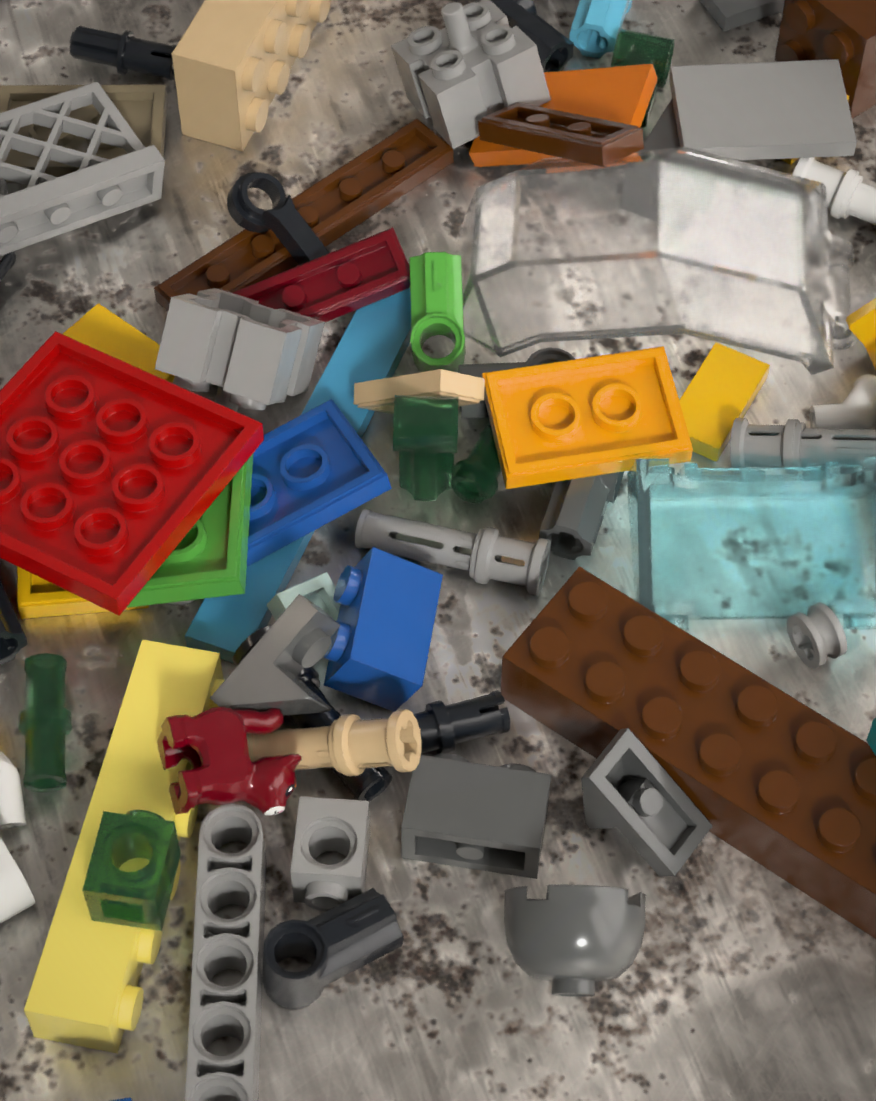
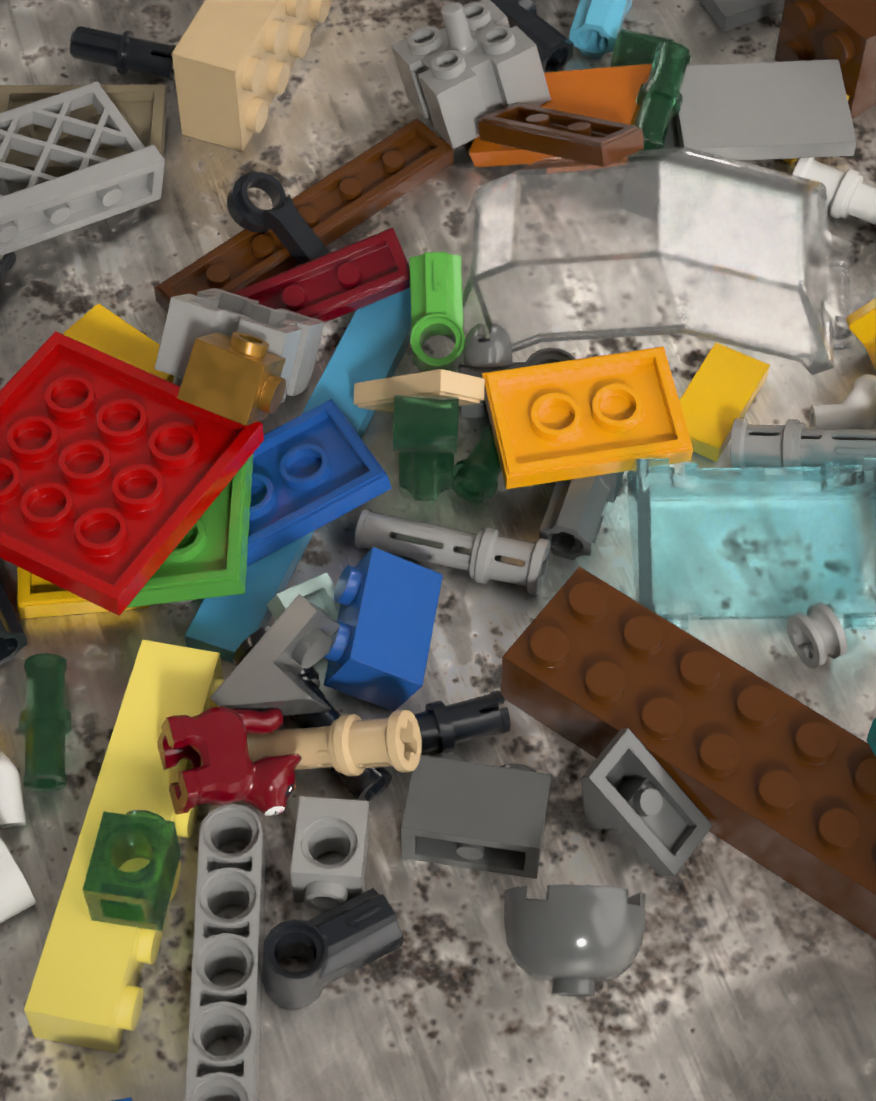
none -> pearl gold brick [177,332,286,426]
none -> dark grey hinge [464,323,513,367]
none -> clear green pin [634,41,692,158]

